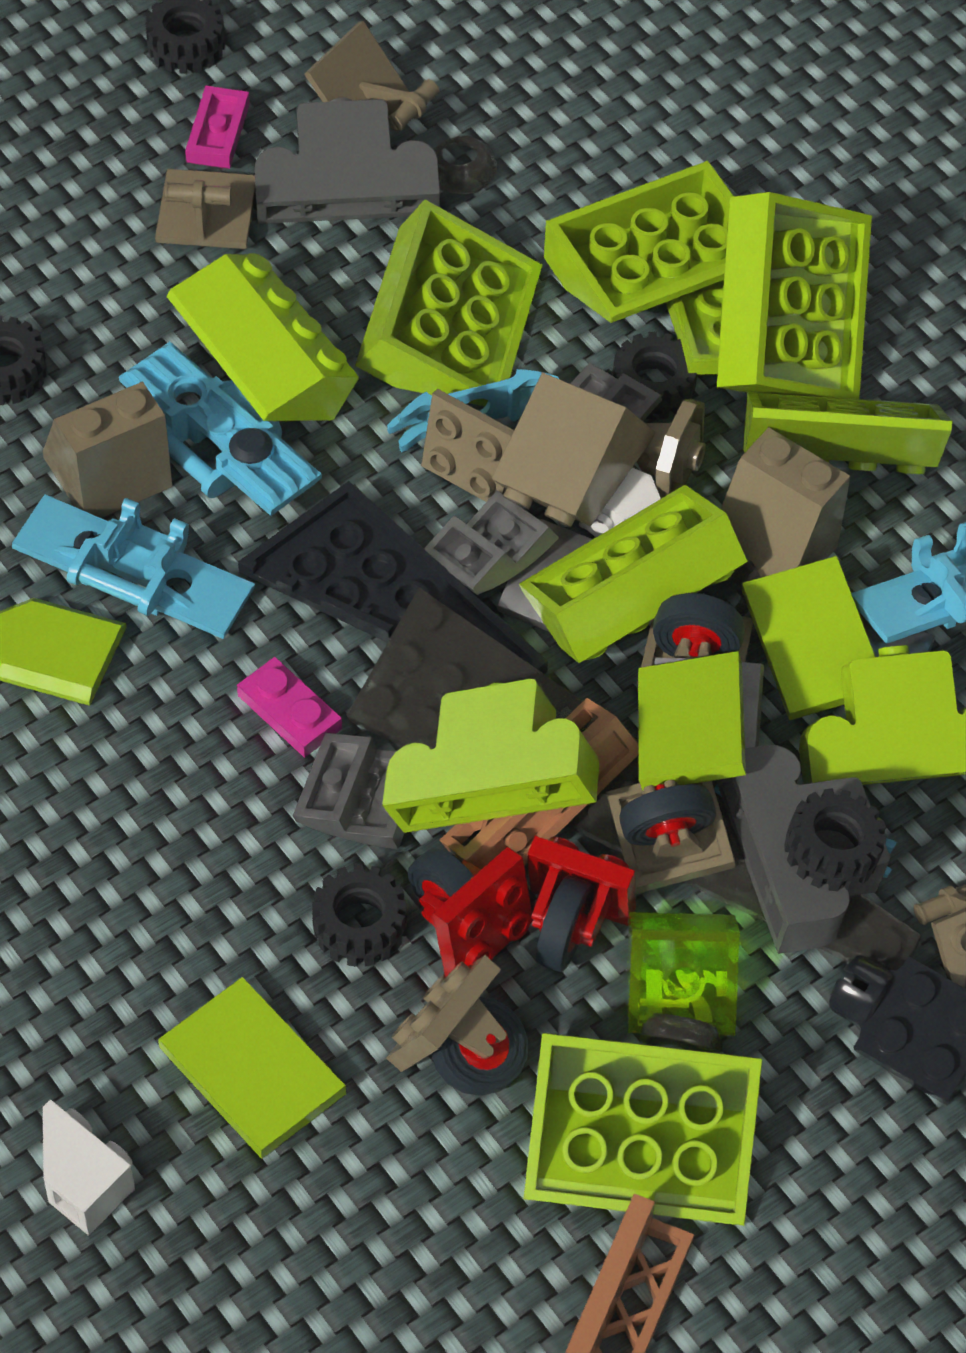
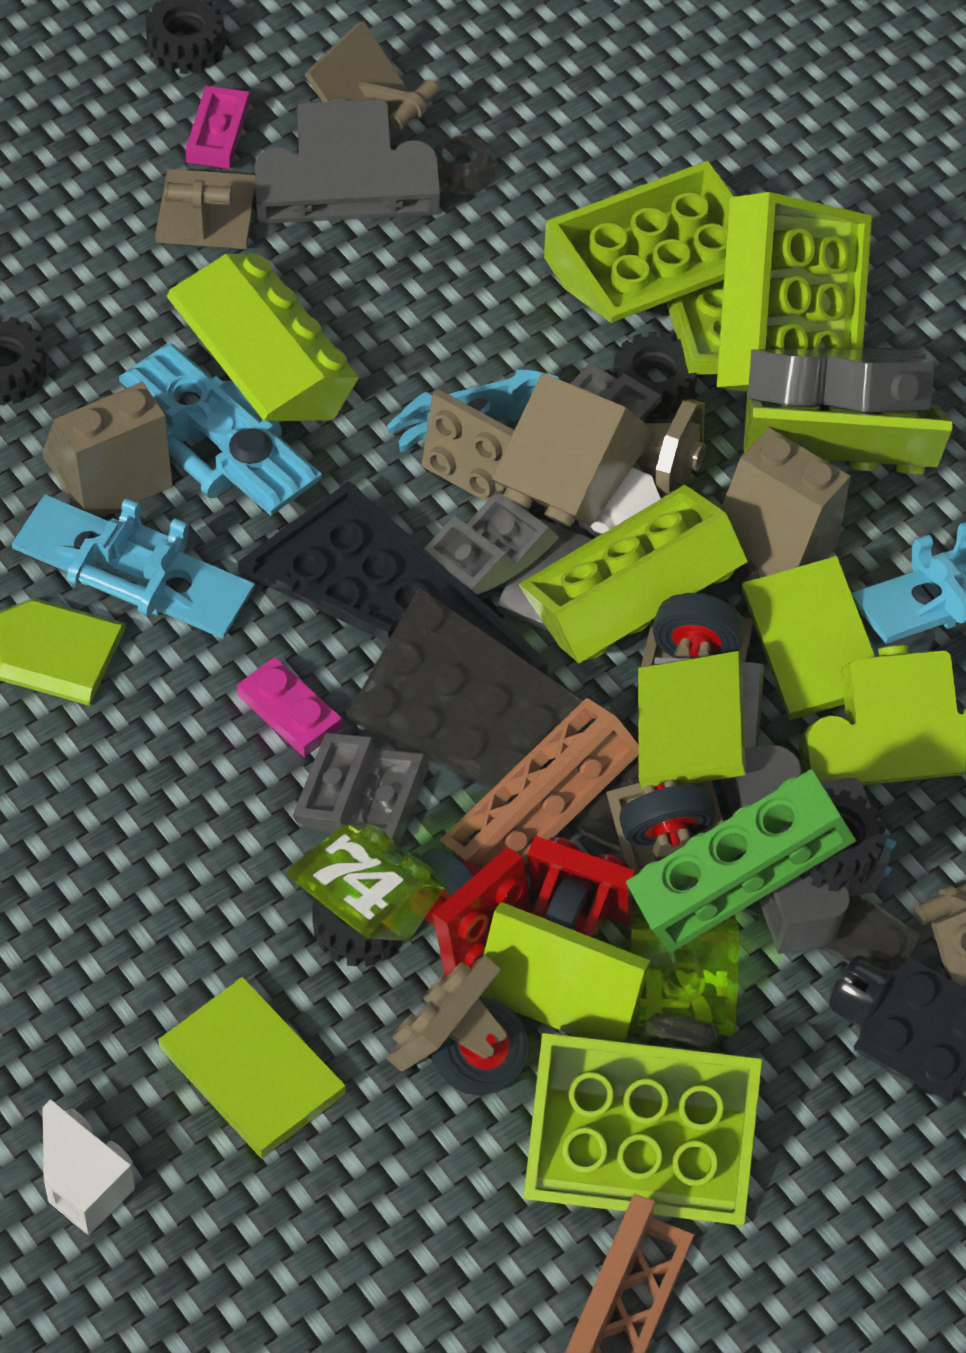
lime slope [355,199,542,406] -> none
lime brick [382,679,599,833] -> none
none -> clear neon green slope [286,823,444,941]
none -> lime tile [480,902,651,1042]
none -> bright green brick [625,769,856,953]
none -> dark grey brick [748,348,935,412]

